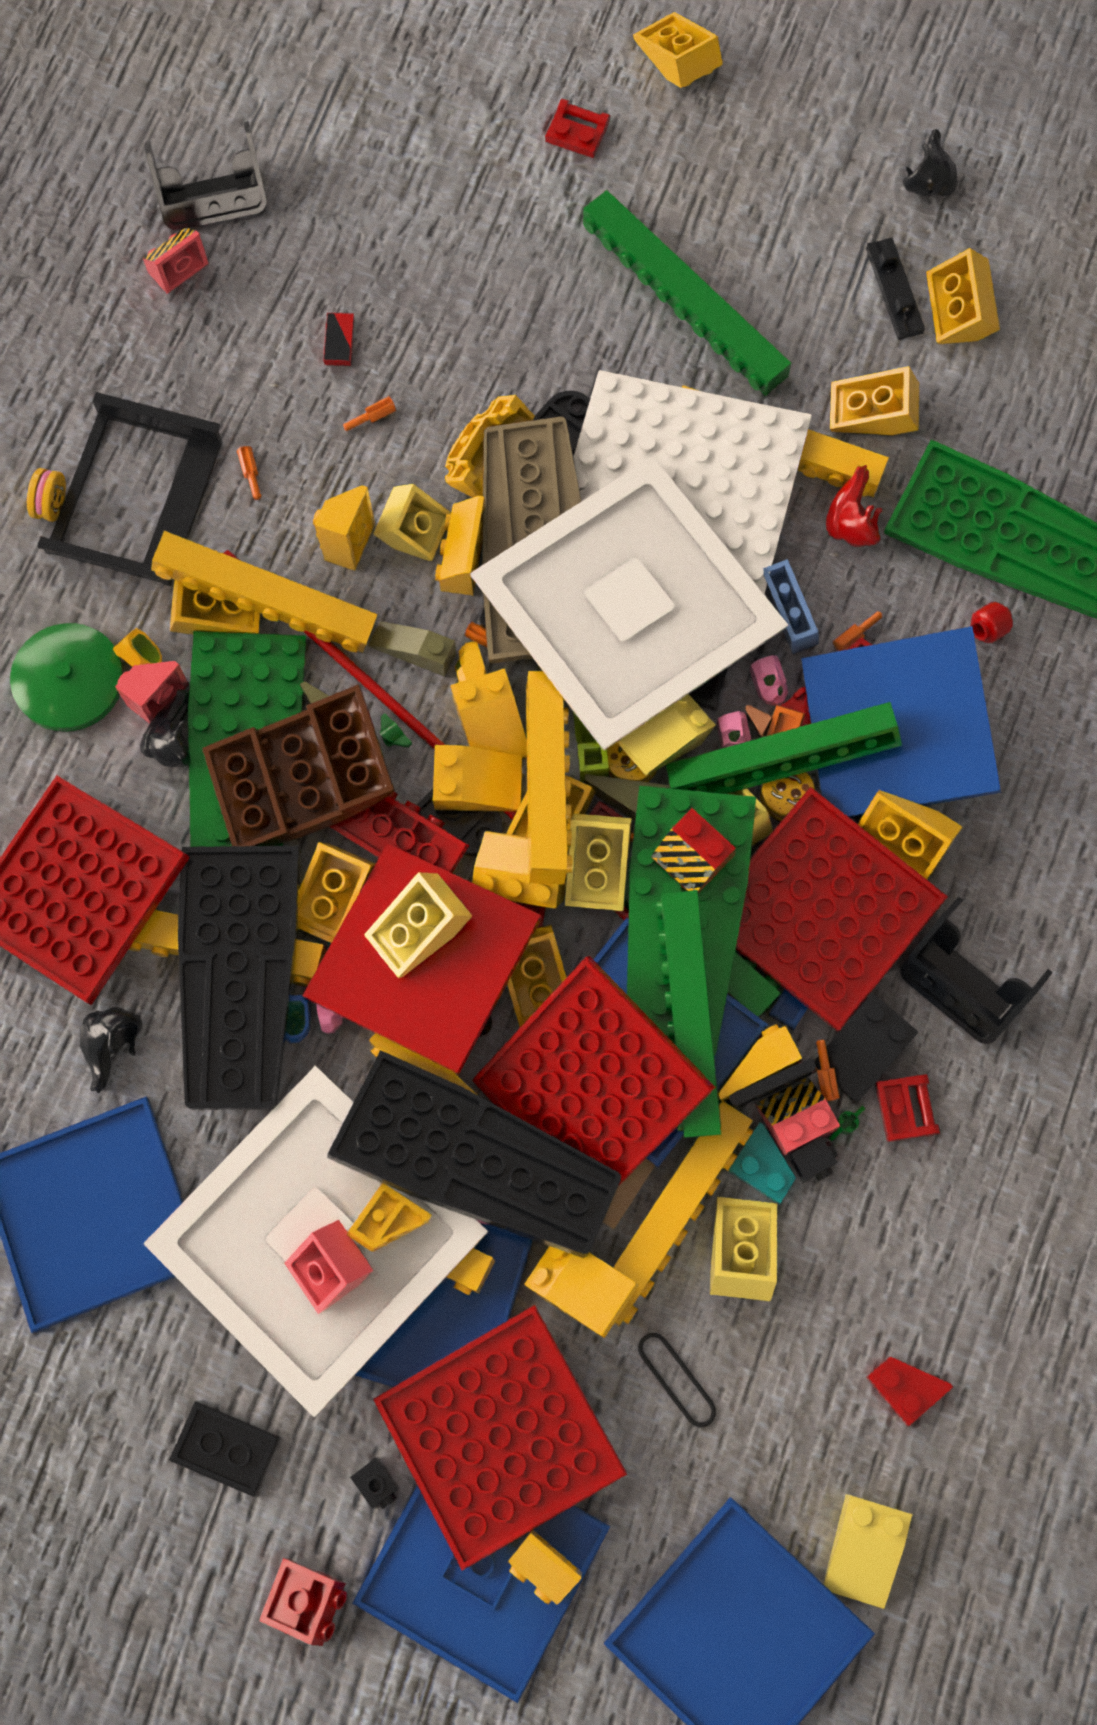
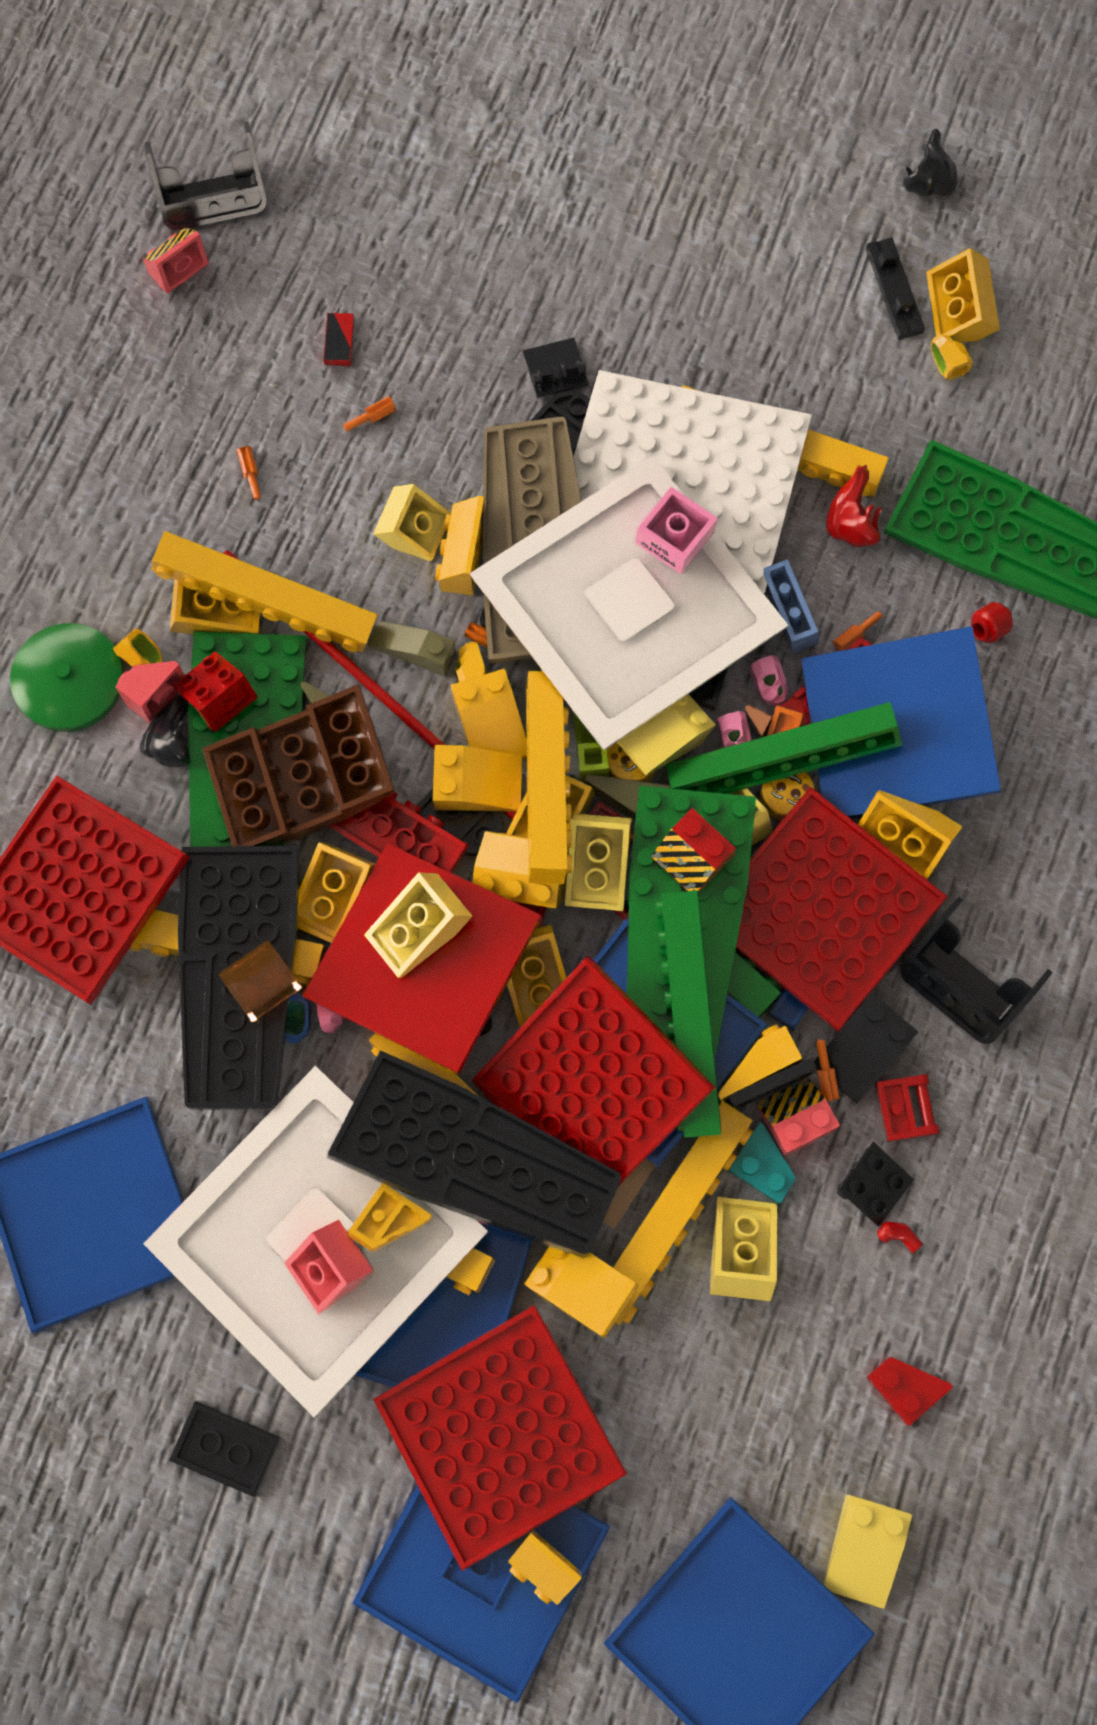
yellow head [27,468,66,522] -> none
black piece [37,392,223,586] -> none
black piece [80,1007,143,1093] -> none
plate [259,1558,347,1646] -> none
yellow slope [313,485,375,571] -> none
black brick [350,1457,400,1510] -> none
green piece [380,713,412,747] -> none
yellow windscreen [445,395,535,498] -> none
red plate [545,98,611,158] -> none
green brick [583,189,791,396] -> none
yellow slope [633,12,723,88] -> none
black piece [638,1333,716,1427] -> none
black brick [788,1136,838,1184] -> none
green piece [828,1105,866,1142] -> none
yellow slope [830,366,919,435] -> none
none -> red bracket [173,652,258,733]
none -> clear orange slope [219,940,301,1022]
none -> black hinge [523,337,589,398]
none -> bright pink brick [635,487,718,574]
none -> black hinge [836,1142,914,1227]
none -> red arm [877,1221,923,1253]
none -> yellow rock [931,334,973,381]

